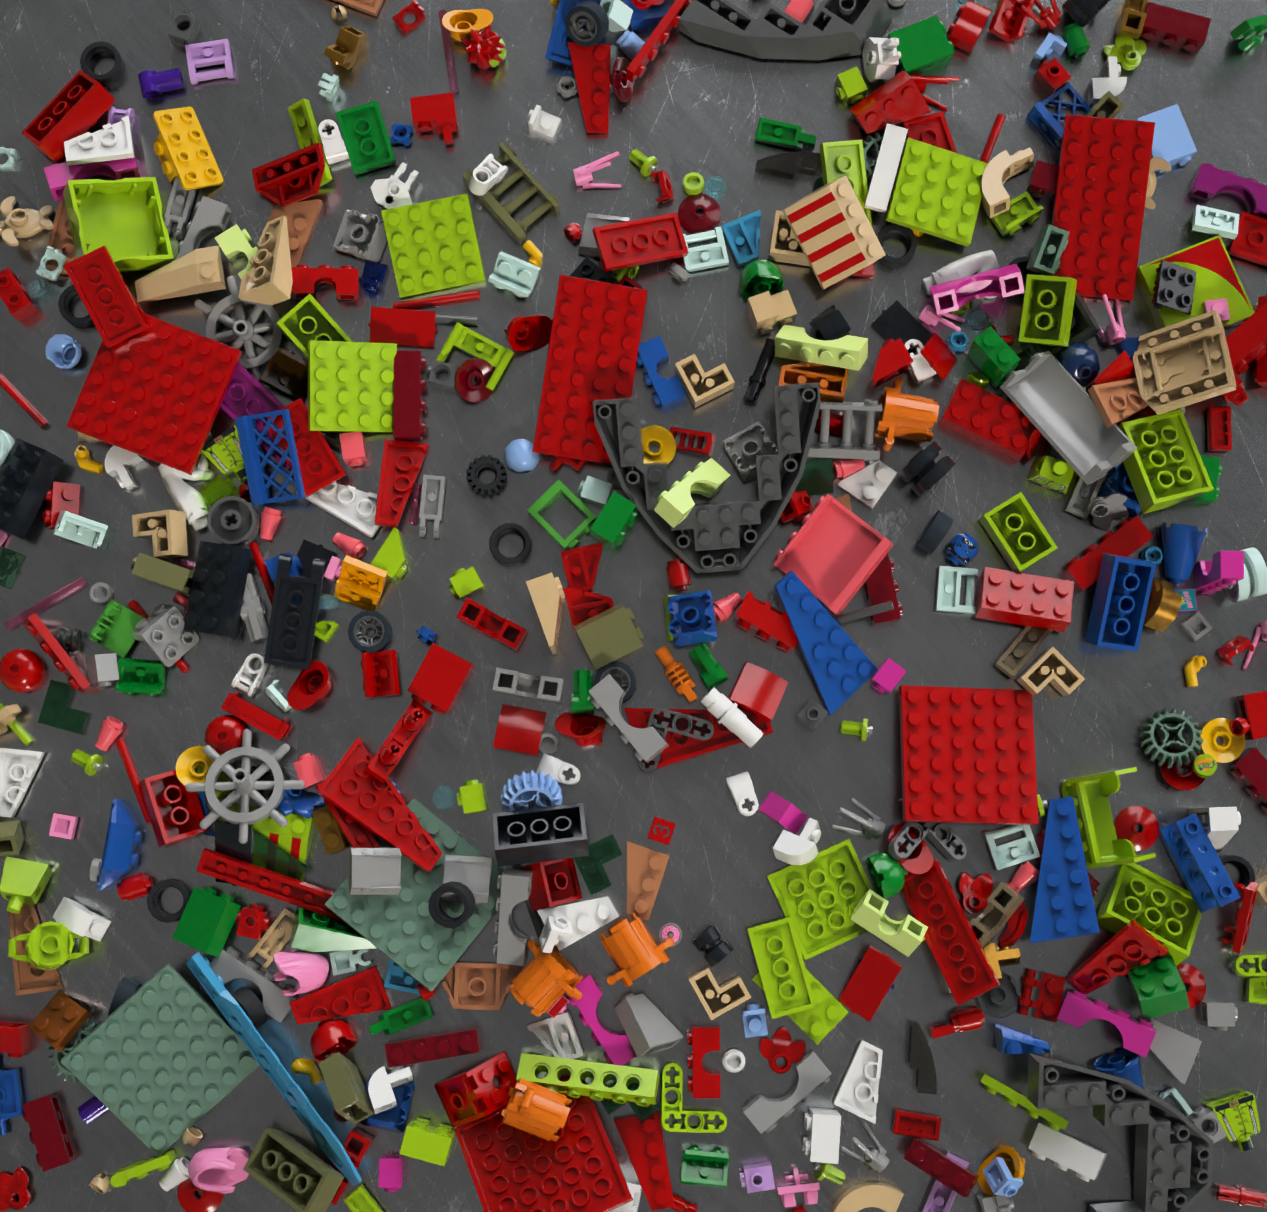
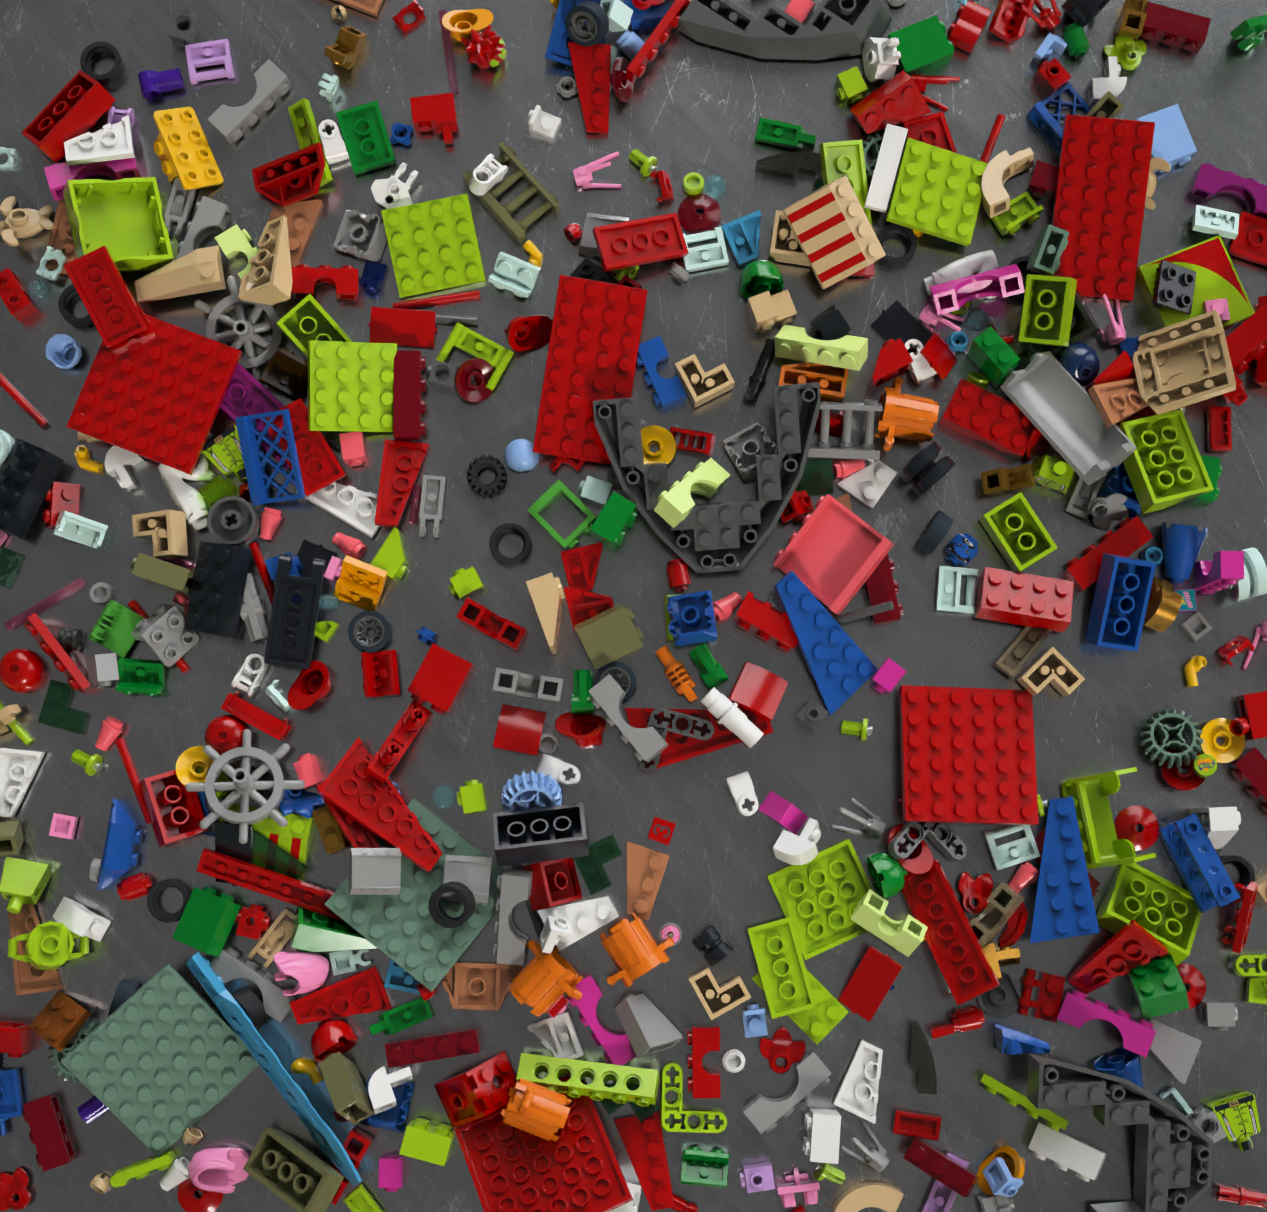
none -> light grey arch [208,59,291,144]
none -> pearl gold brick [981,464,1036,495]

